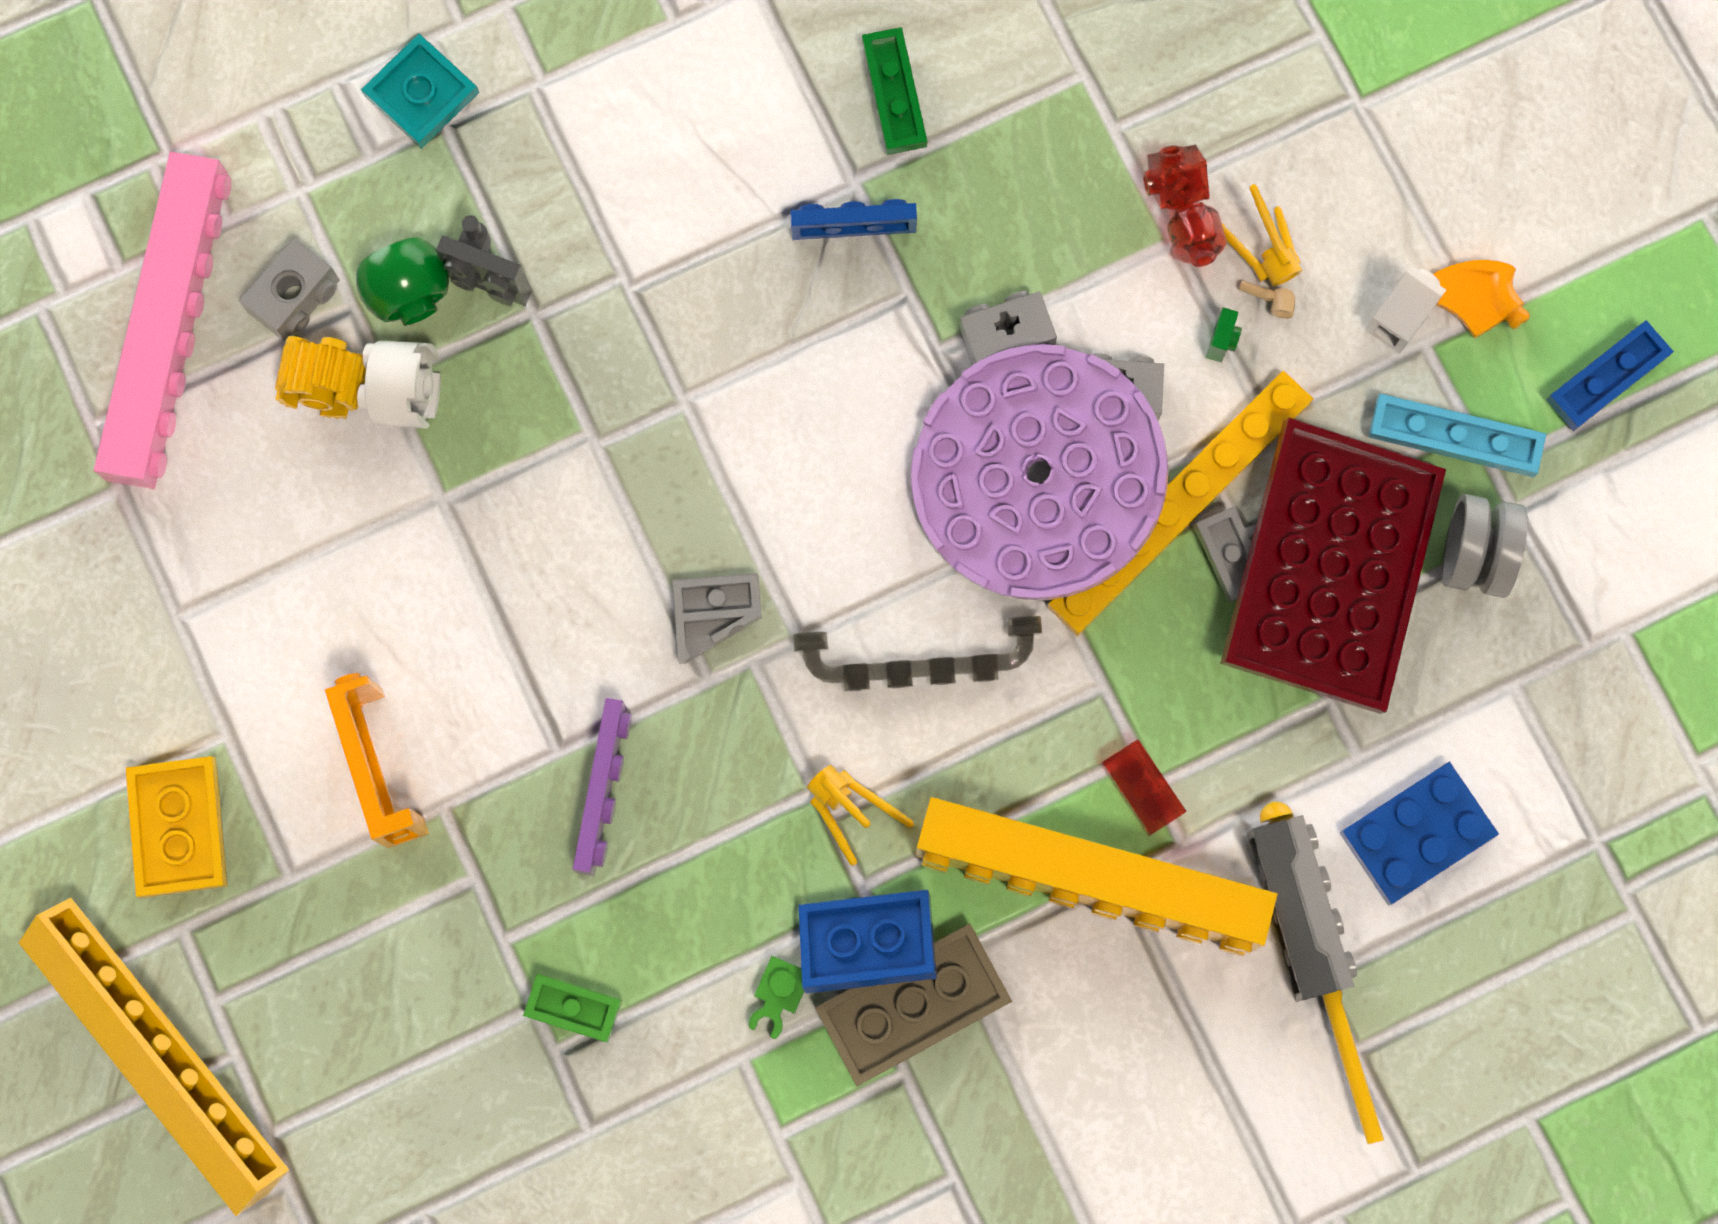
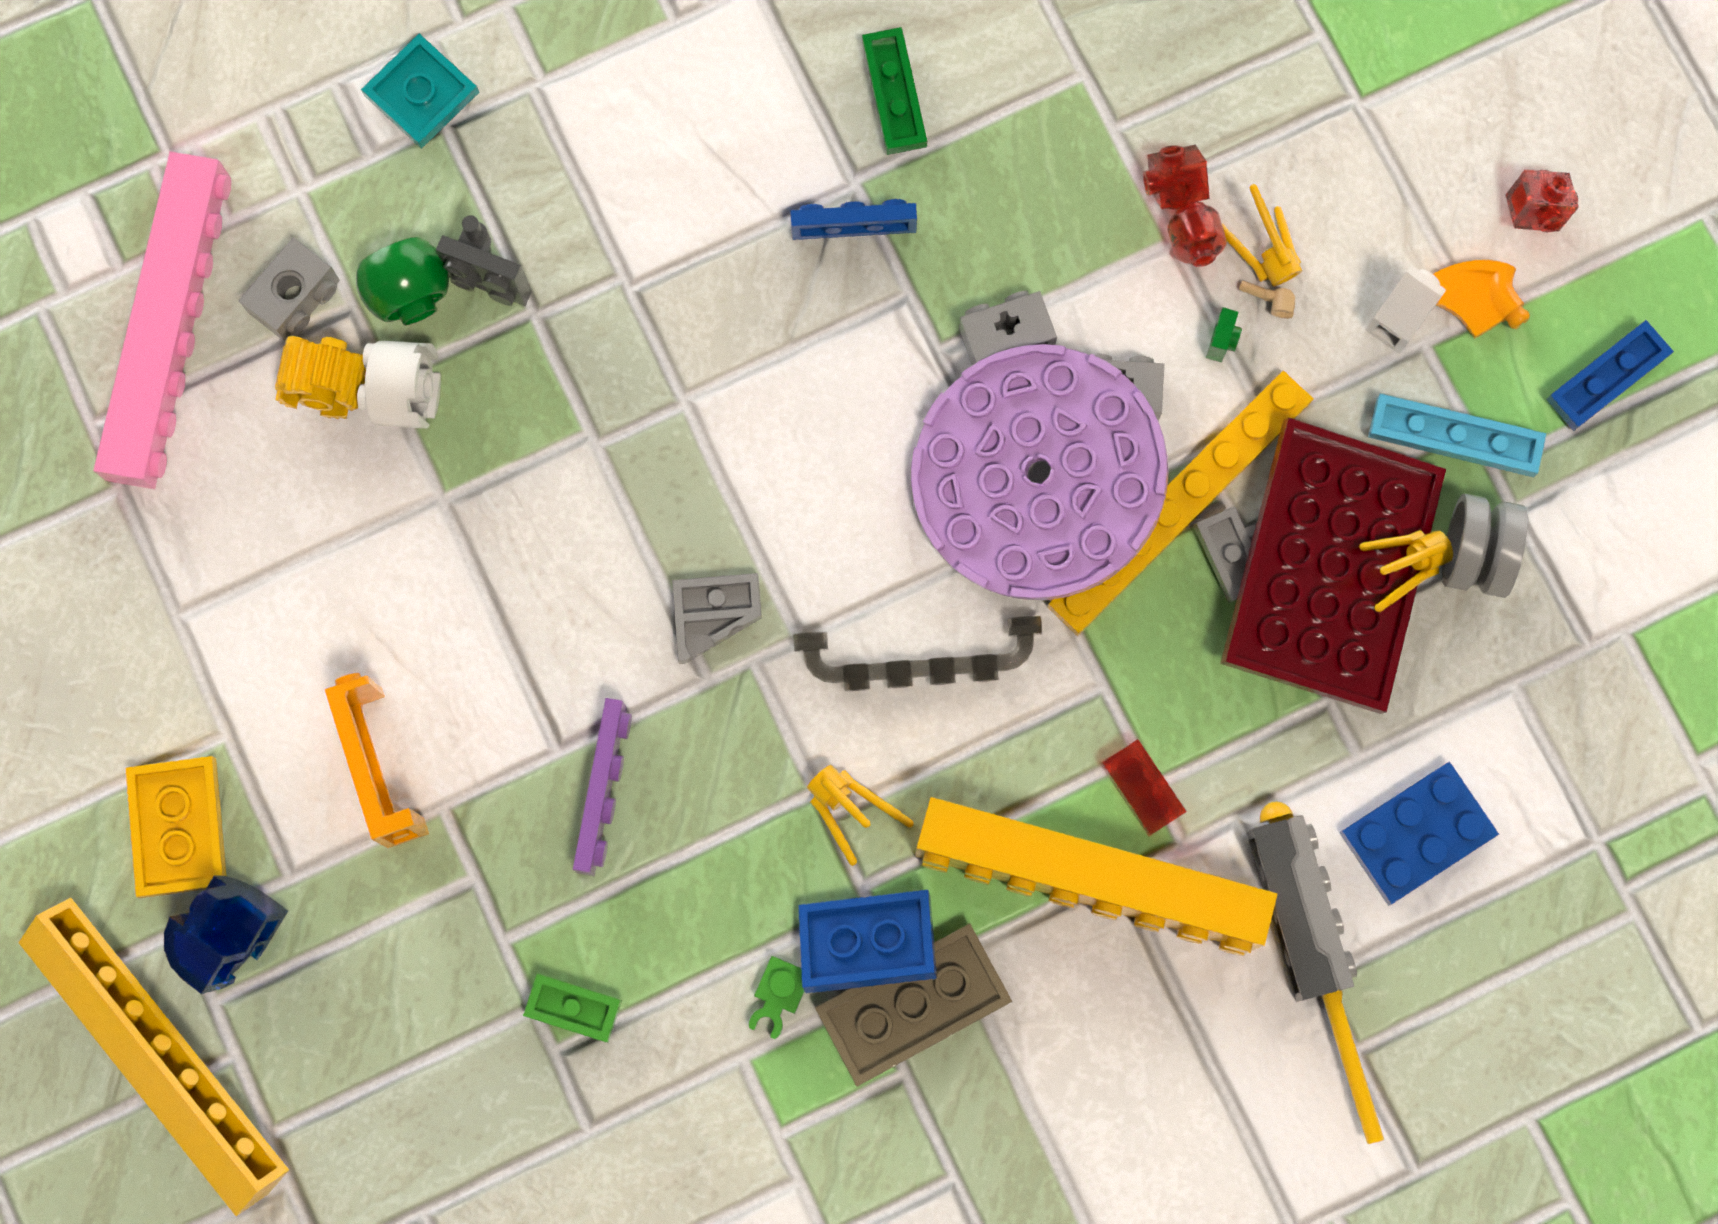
none -> clear blue brick [164,875,288,994]
none -> yellow plant [1359,530,1453,612]
none -> clear red brick [1505,170,1579,233]

